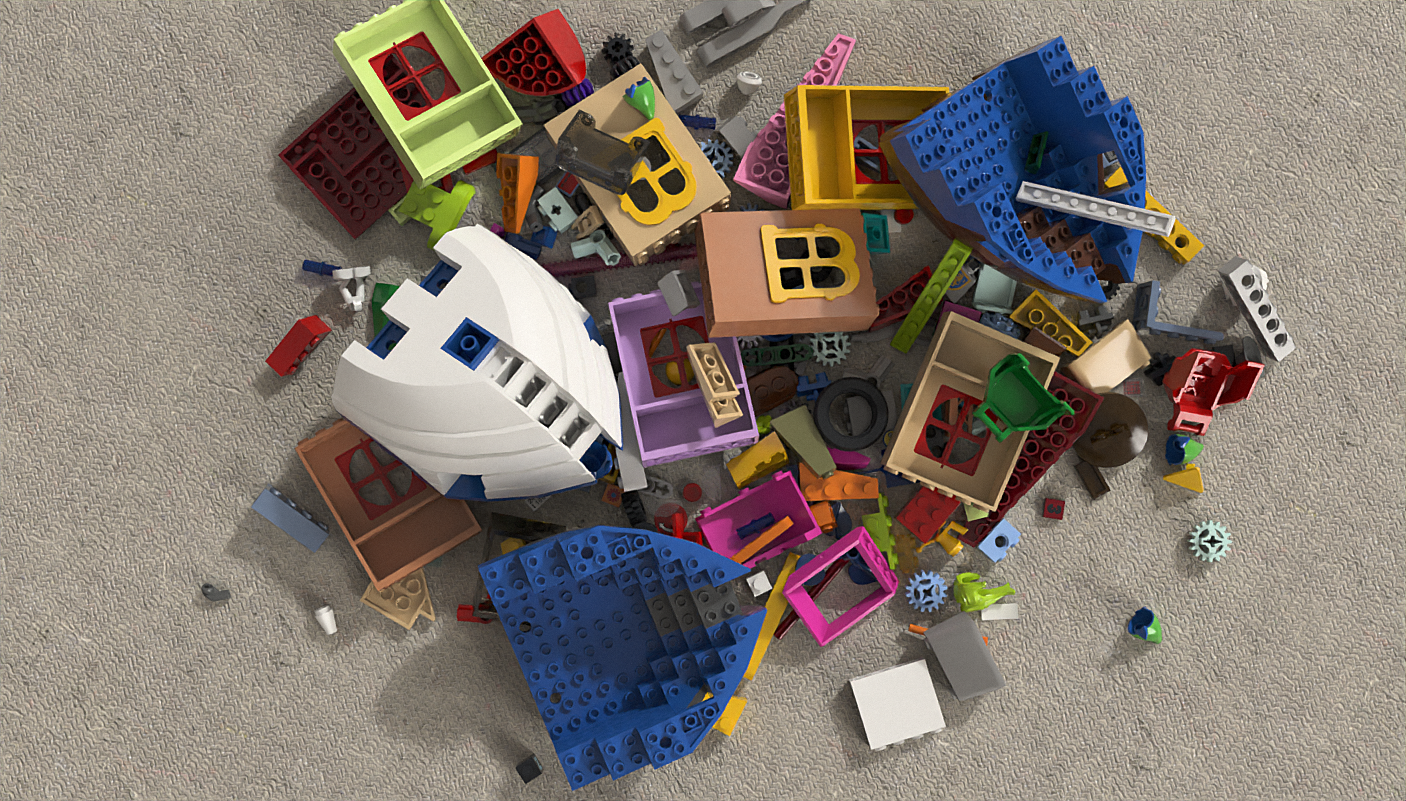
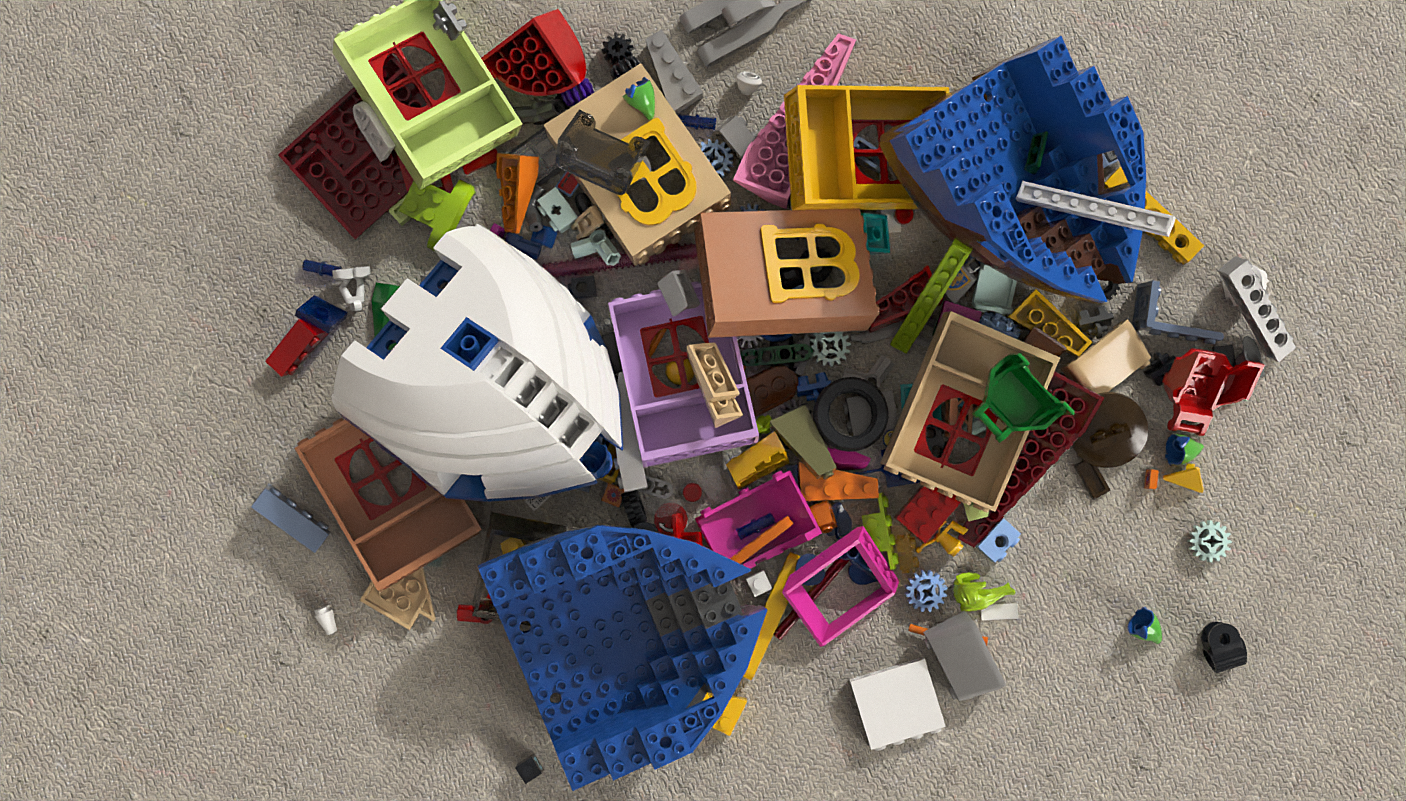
dark grey arm [201,583,231,602] -> none
dark red tile [1042,498,1065,520] -> none
clear tile [1123,378,1145,398] -> none
none -> clear blue tile [295,295,348,334]
none -> white tile [353,101,396,162]
none -> dark grey hips [433,0,467,41]
none -> orange tile [1144,469,1159,489]
none -> black piece [1201,621,1247,673]

